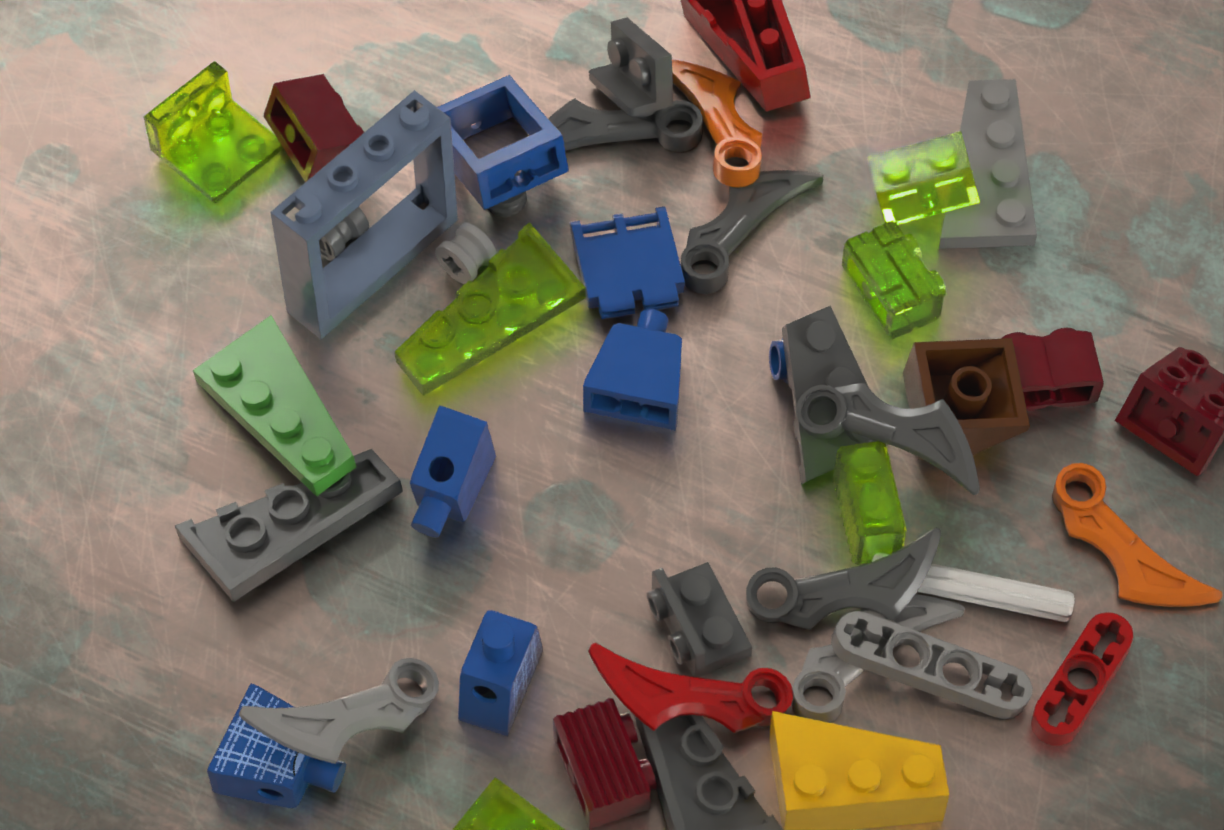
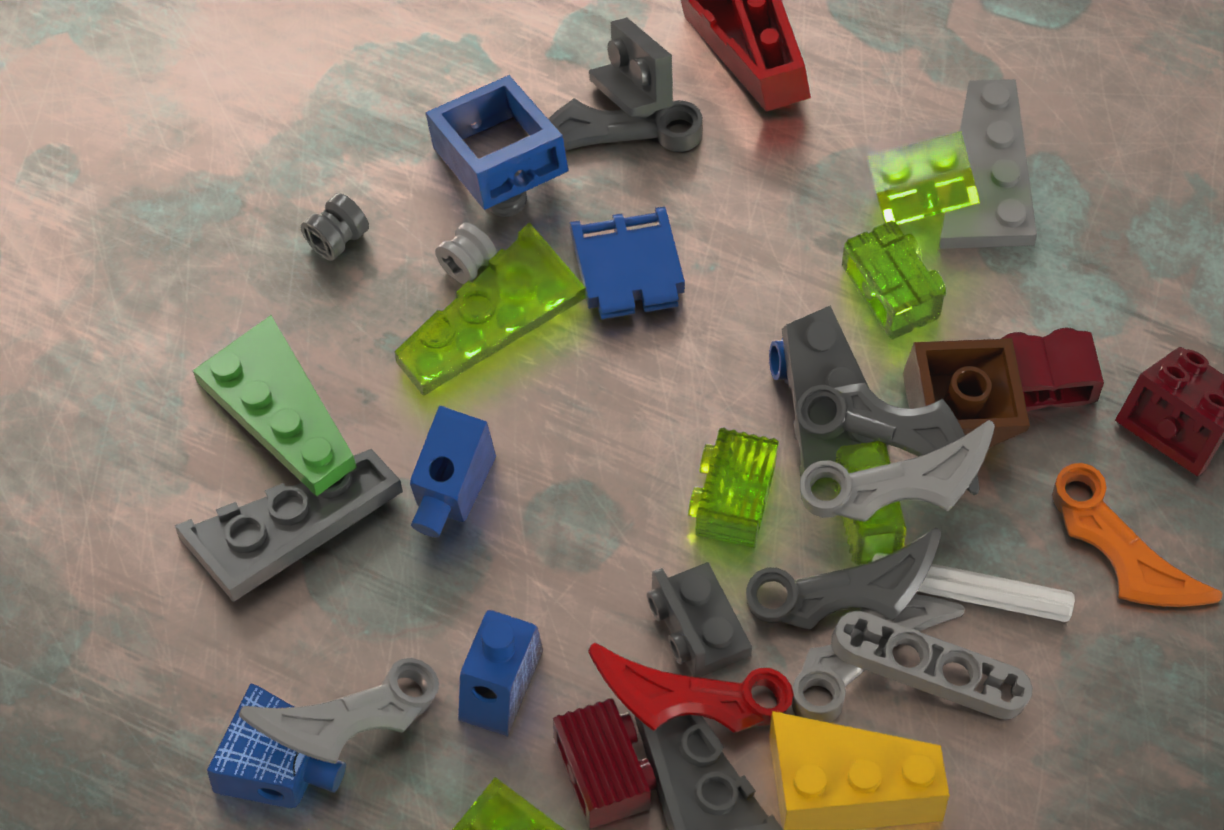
clear neon green bracket [143,61,283,203] -> none
dark red brick [263,74,364,182] -> none
sand blue window [270,90,458,340] -> none
blue torso [583,309,682,431] -> none
orange piece [672,59,762,188] -> none
dark grey piece [681,170,824,294] -> none
red beam [1031,612,1133,746] -> none
none -> clear neon green brick [688,427,779,548]
none -> light grey piece [800,420,994,522]

